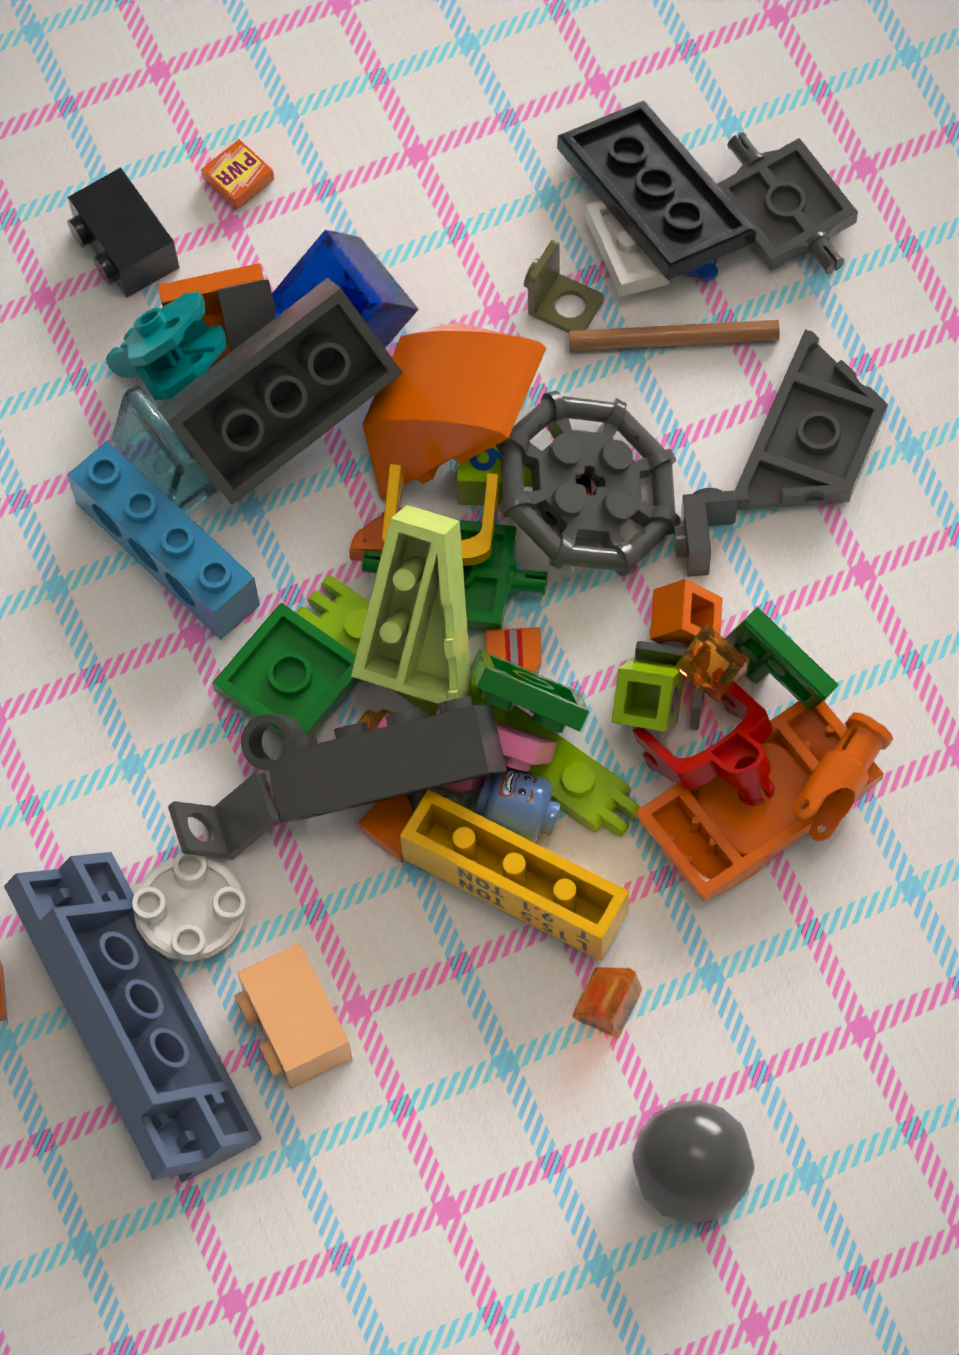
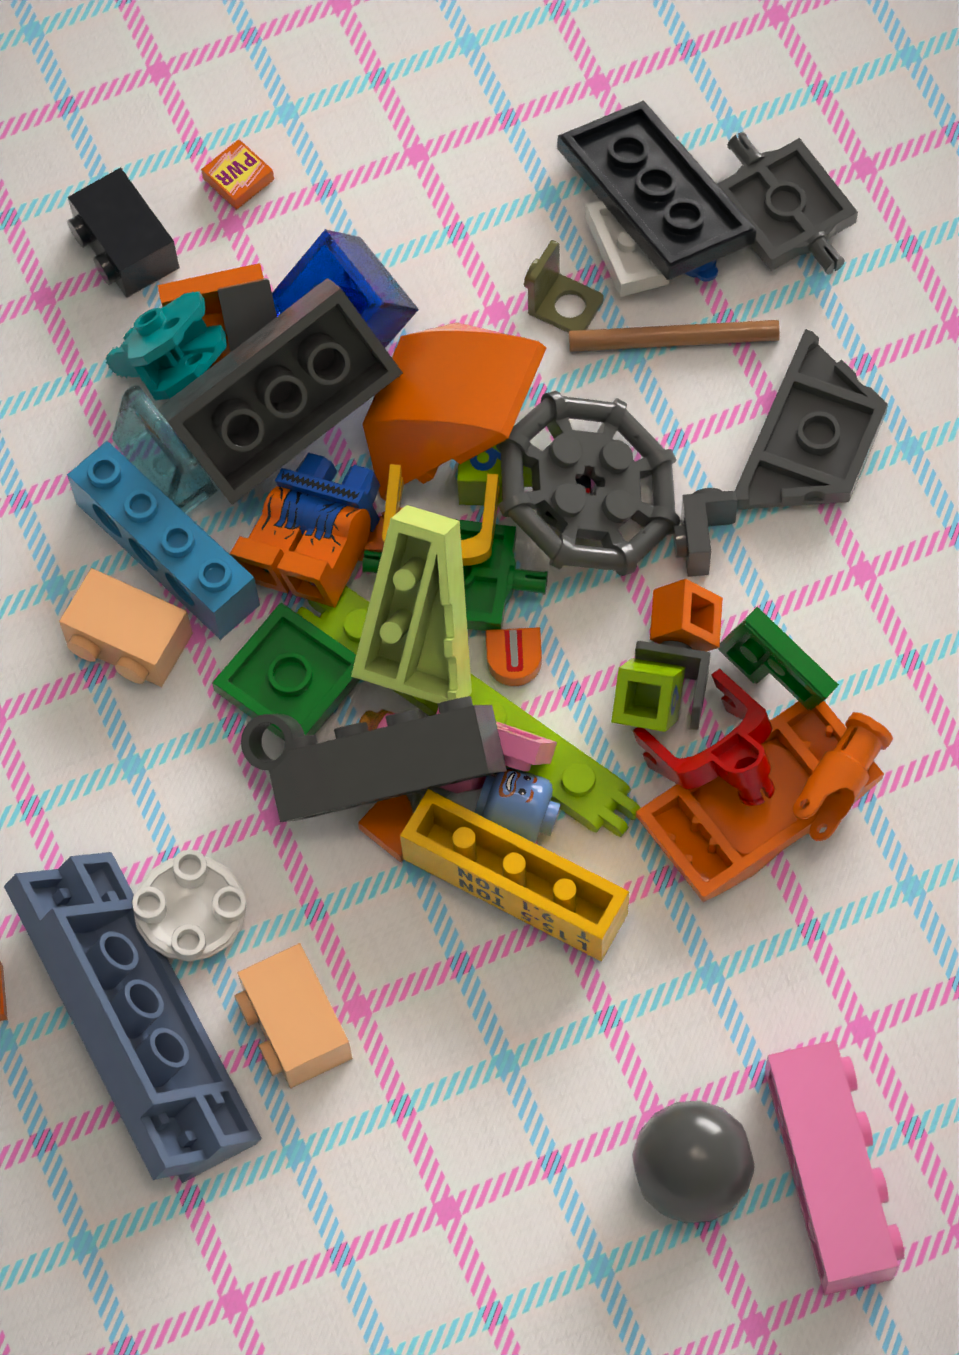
dark grey bracket [168,773,279,859] -> none
green plate [470,649,589,733] -> none
clear orange slope [572,967,642,1039] -> none
clear orange slope [675,624,749,702] -> none
none -> light nougat brick [59,568,193,687]
none -> hips [230,452,380,608]
none -> bright pink brick [765,1040,905,1295]

